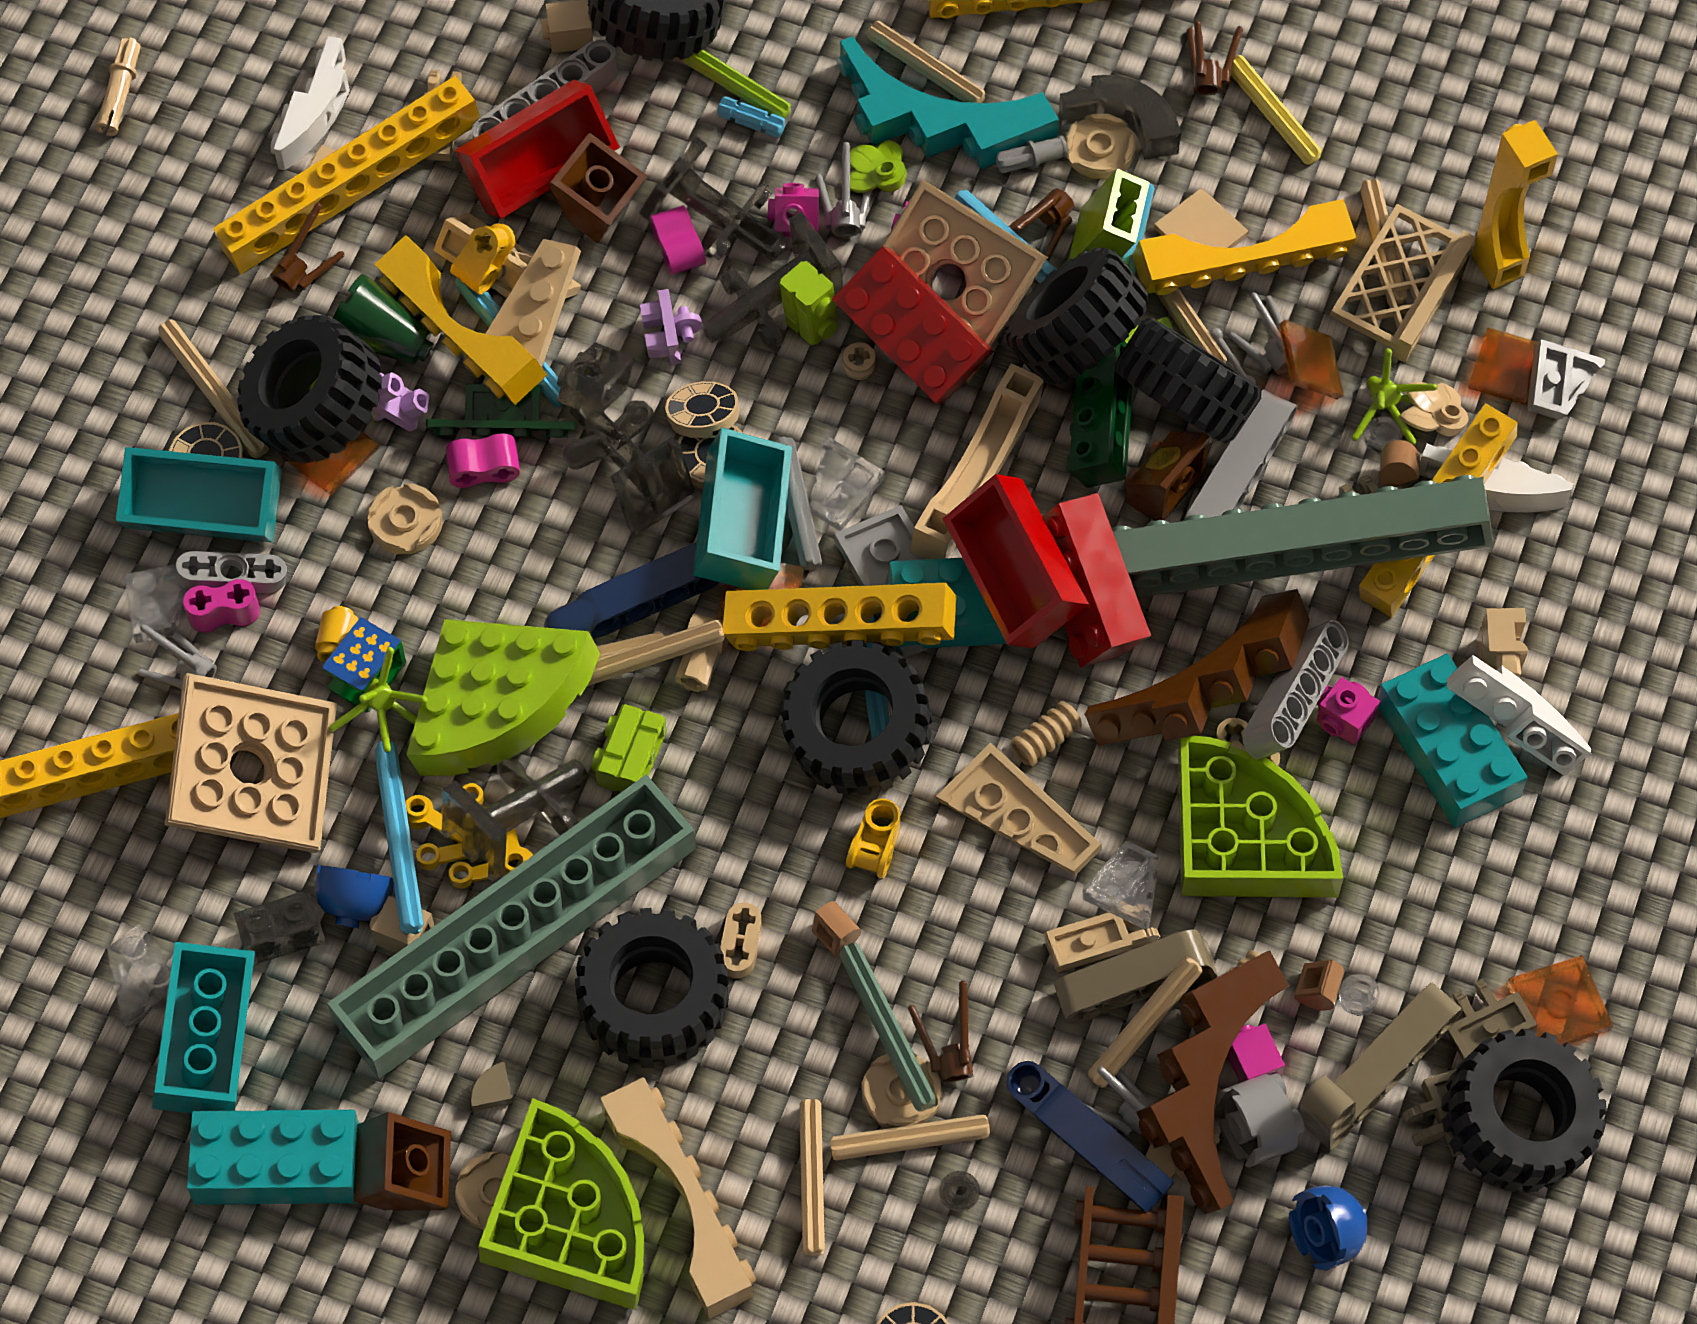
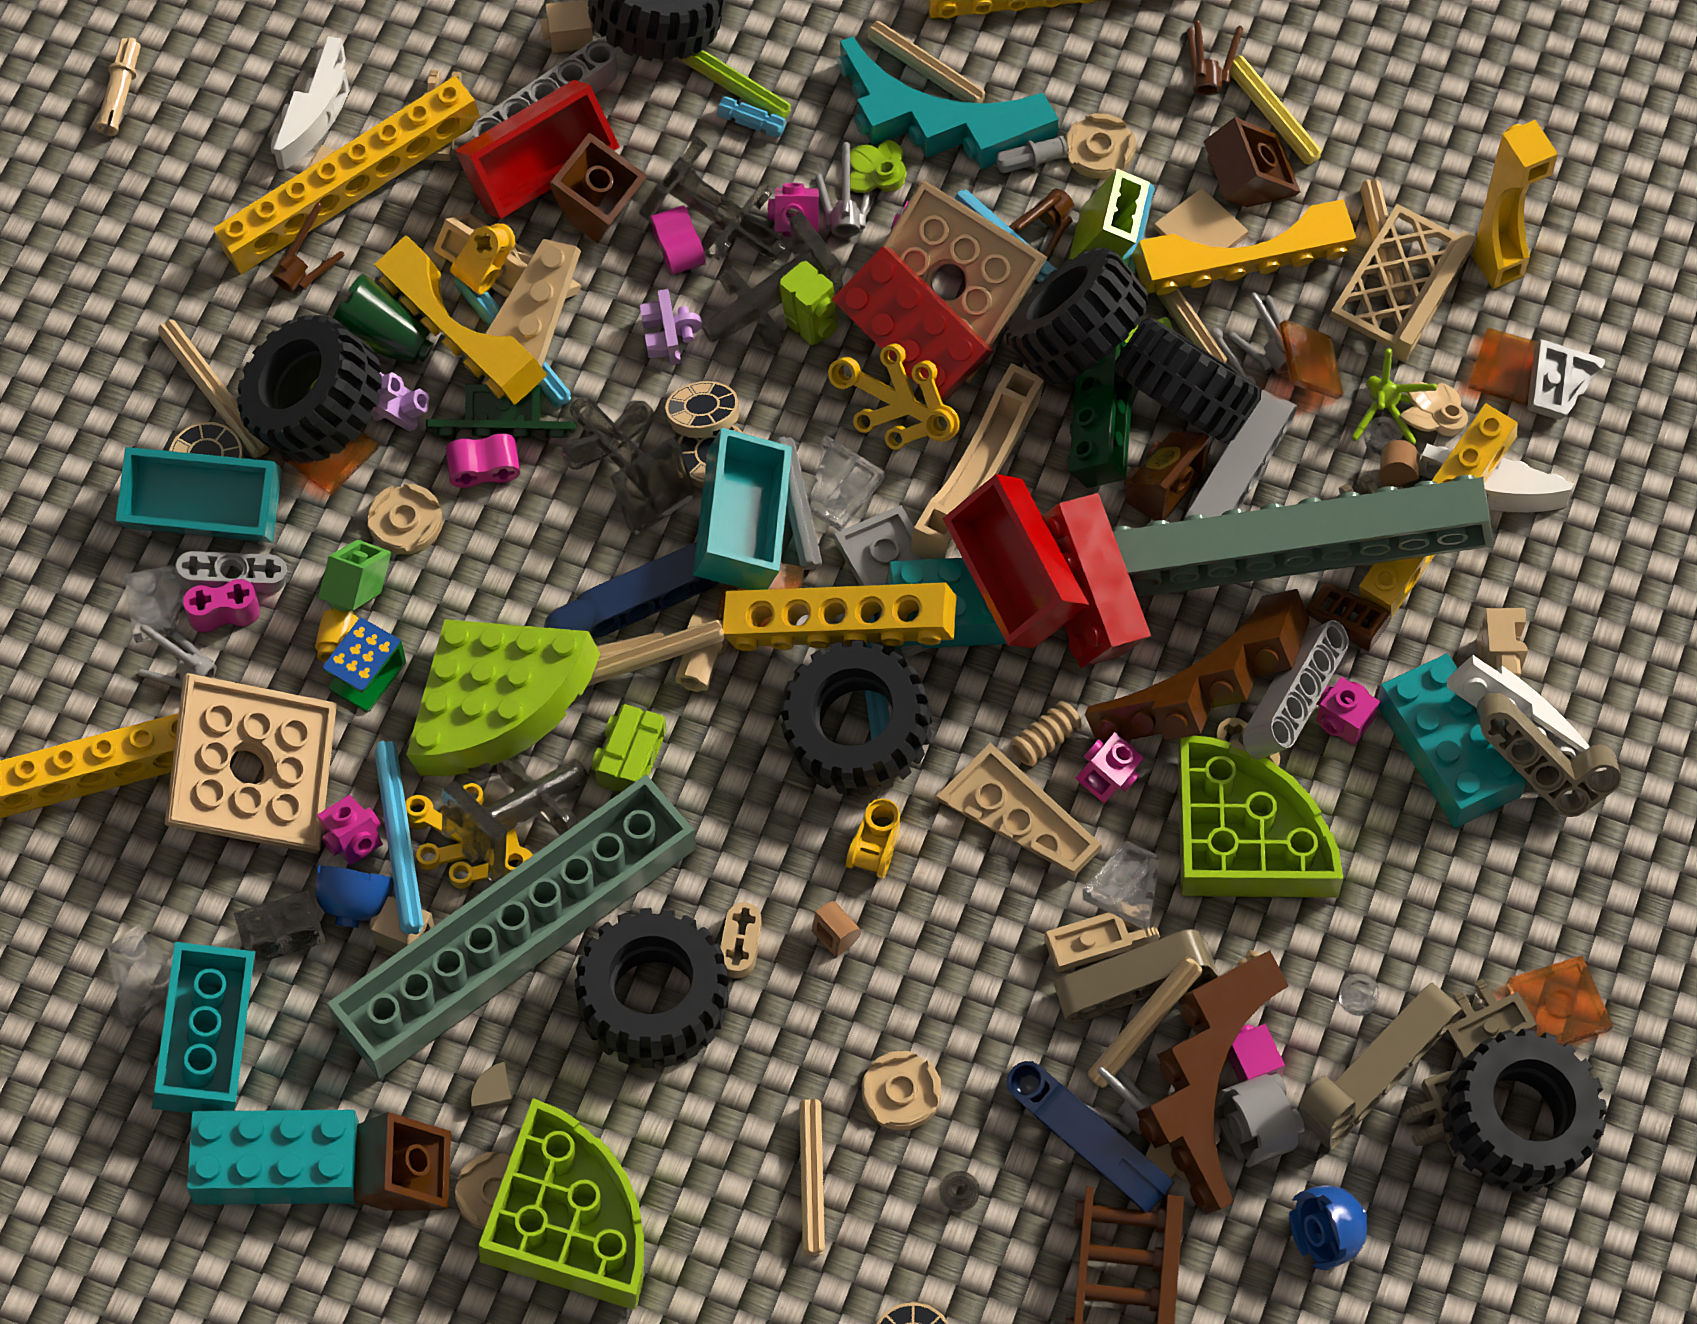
lime plant [329,647,428,753] -> none
clear smoke brick [557,342,635,417] -> none
tan arch [600,1077,756,1319] -> none
tan axle [830,1115,990,1160] -> none
sand green axle [840,942,935,1112] -> none
tan bush [843,342,876,380] -> none
reddish brown plant [908,980,974,1082] -> none
clear smoke arch [1059,75,1181,160] -> none
medium nougat brick [1294,959,1344,1011] -> none
none -> dark pink brick [317,795,383,865]
none -> bright green brick [318,539,392,612]
none -> yellow plant [828,344,960,450]
none -> dark pink brick [1075,733,1144,803]
none -> reddish brown slope [1203,117,1301,207]
none -> reddish brown slope [1306,582,1392,652]
none -> dark tan beam [1476,693,1621,817]

